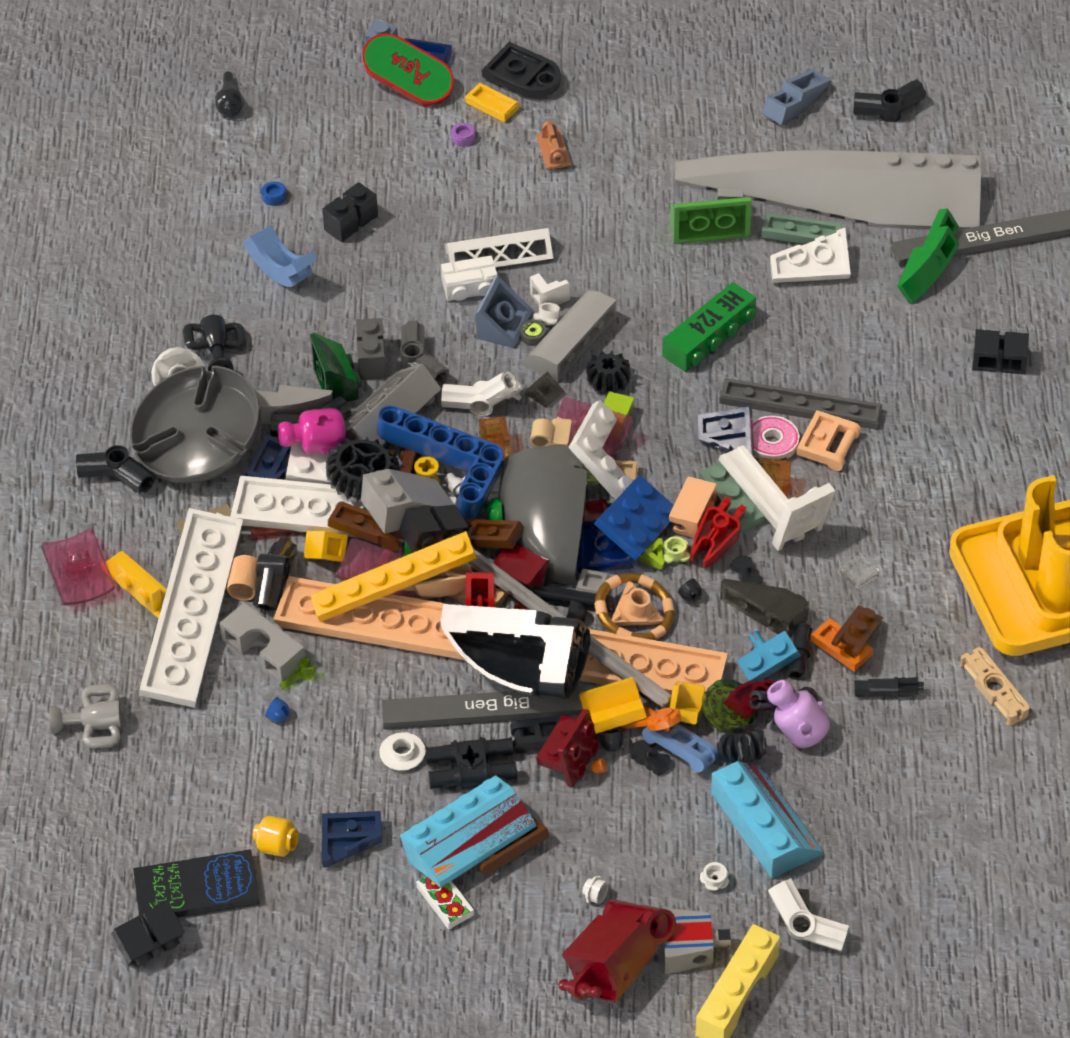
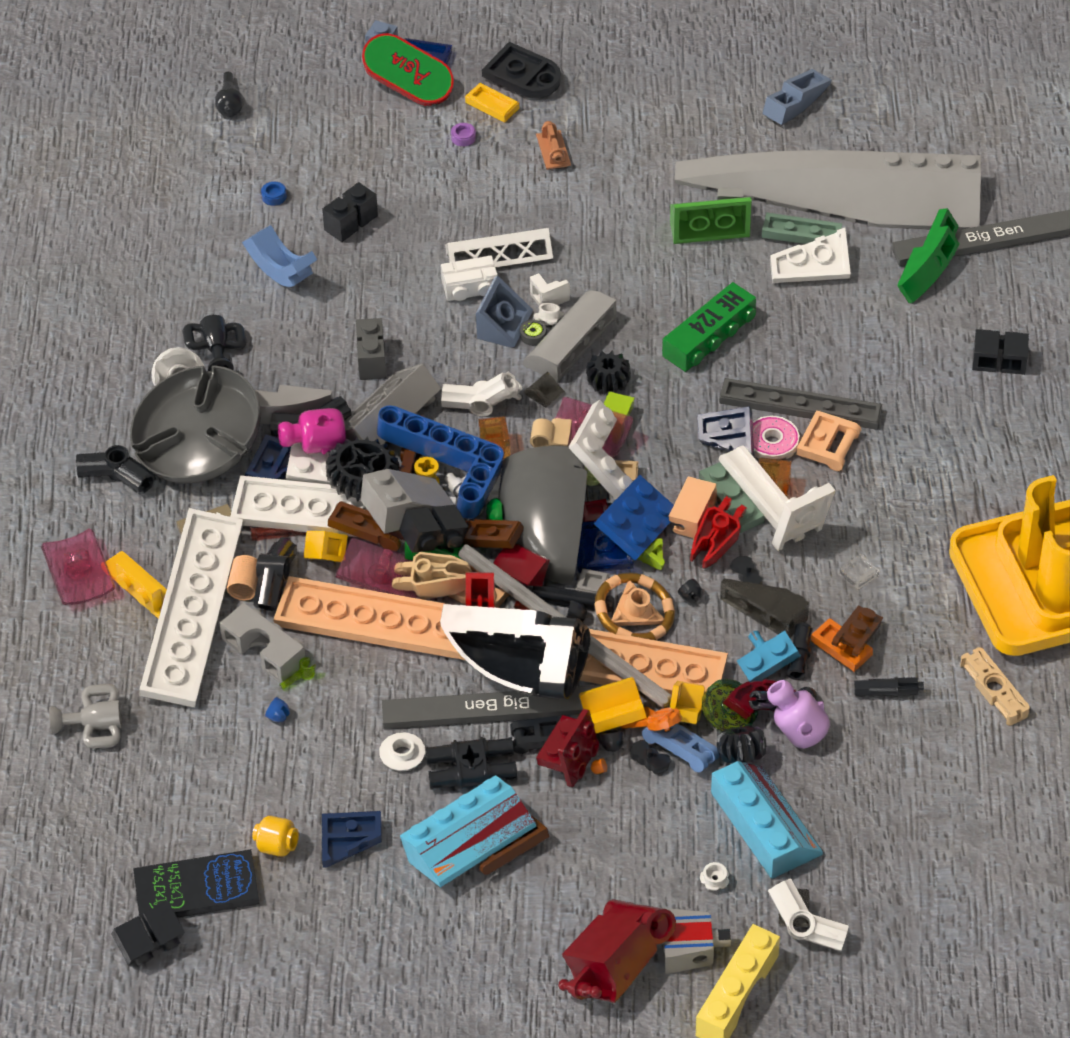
dark green slope [310,333,362,402] -> none
yellow plate [310,531,477,622] -> none
dark grey piece [400,321,449,386] -> none
tile [416,876,474,930] -> none
white plate [583,876,609,904] -> none
yellowish green plate [662,536,690,563] -> none
black piece [853,79,926,122] -> none

